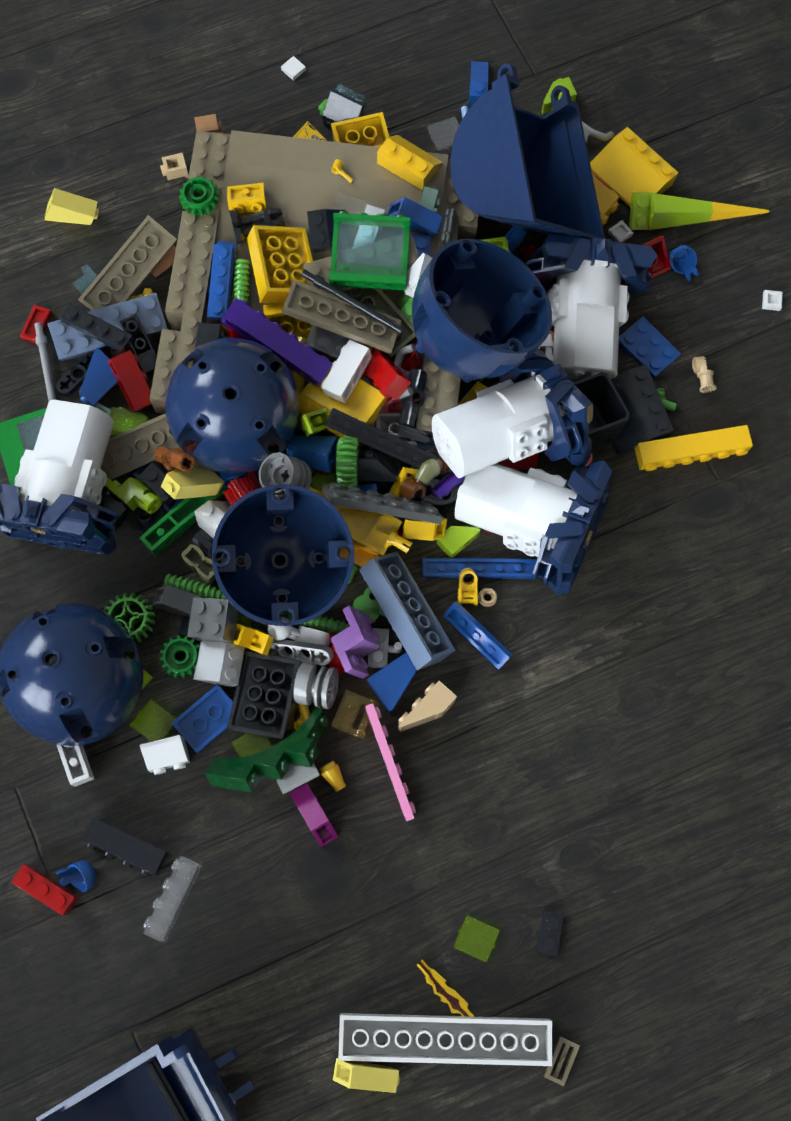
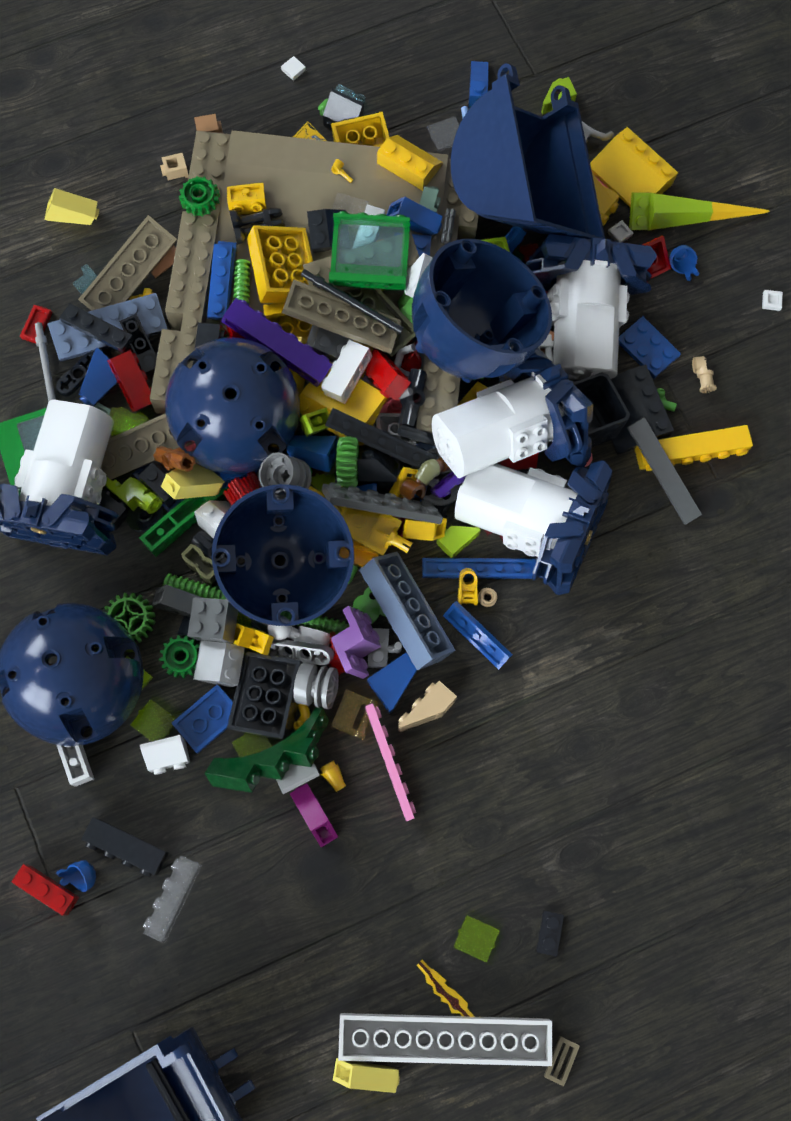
none -> dark grey tile [627,417,702,524]

